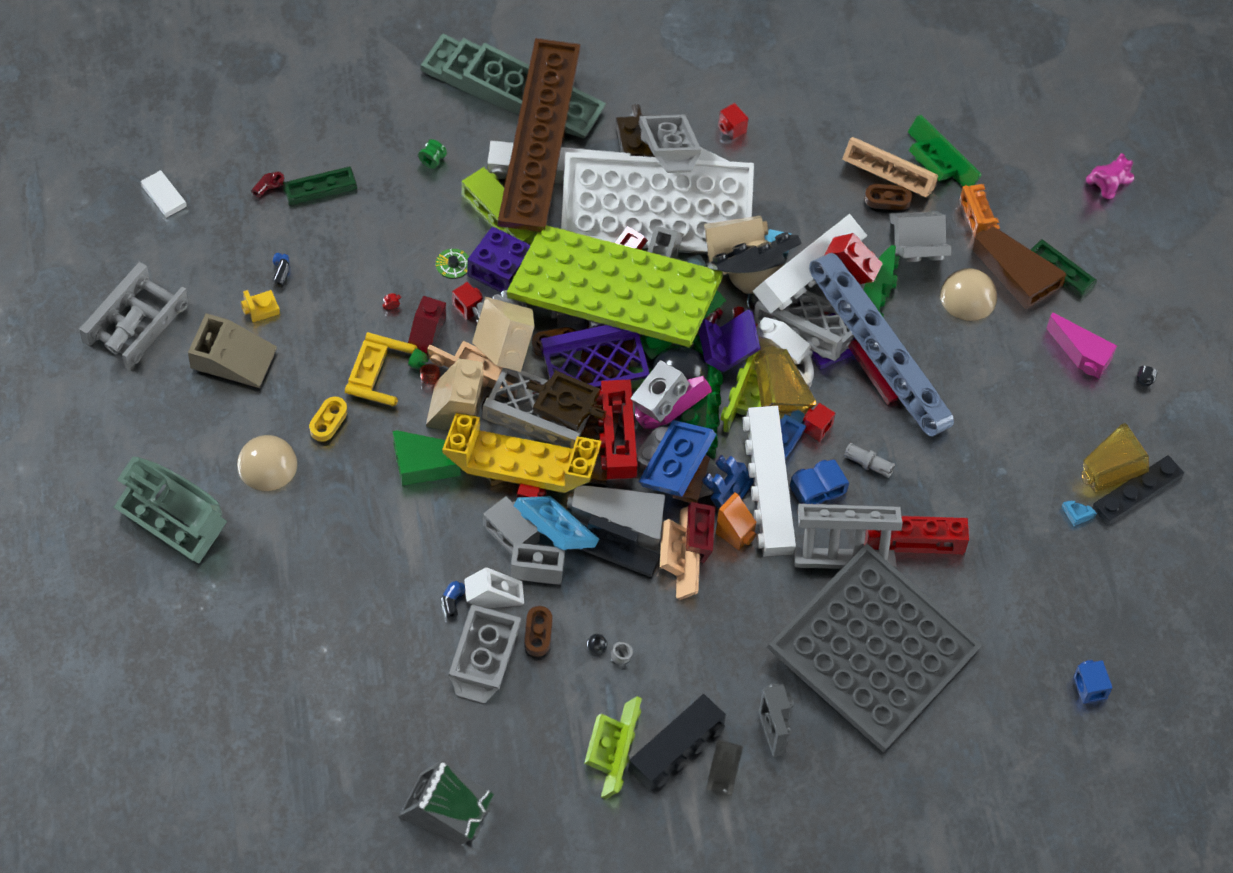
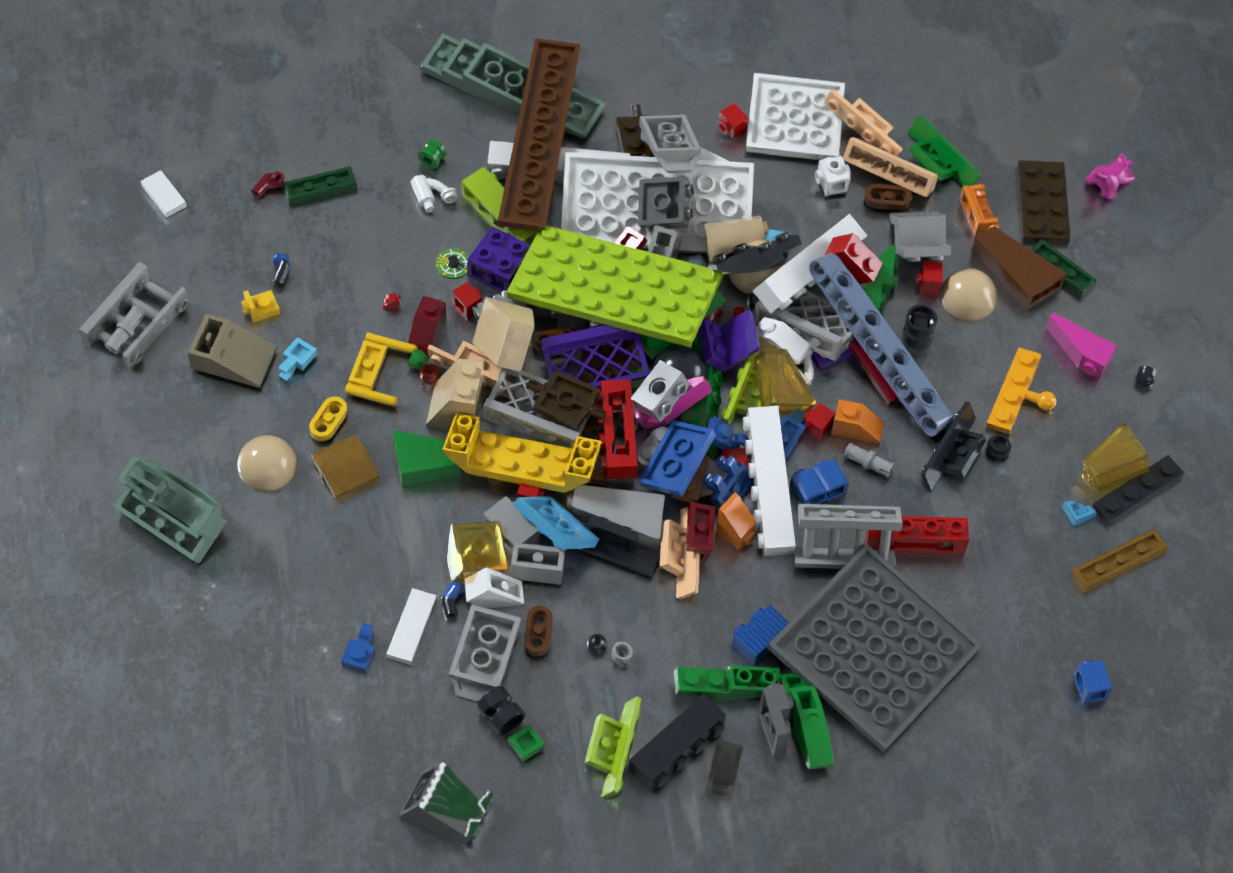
none -> medium azure plate [278,337,317,382]
none -> pearl gold slope [311,434,380,498]
none -> blue plate [341,623,375,673]
none -> white tile [386,588,437,665]
none -> white plant [411,175,458,212]
none -> clear yellow slope [447,521,509,582]
none -> black wheel [477,686,526,736]
none -> green plate [508,724,545,762]
none -> dark grey plate [638,176,694,229]
none -> green slope [674,665,781,701]
none -> blue plate [707,416,749,451]
none -> red tile [721,448,748,468]
none -> blue brick [732,605,789,665]
none -> white plate [746,73,845,160]
none -> green slope [780,673,834,769]
none -> white brick [815,156,851,196]
none -> light nougat bracket [824,89,902,157]
none -> orange slope [831,399,884,445]
none -> black wheel [902,304,938,349]
none -> red plate [916,261,943,295]
none -> black bracket [921,401,986,490]
none -> light orange plate [986,347,1057,435]
none -> black plate [986,434,1011,458]
none -> dark brown plate [1017,160,1071,244]
none -> pearl gold tile [1070,528,1169,593]

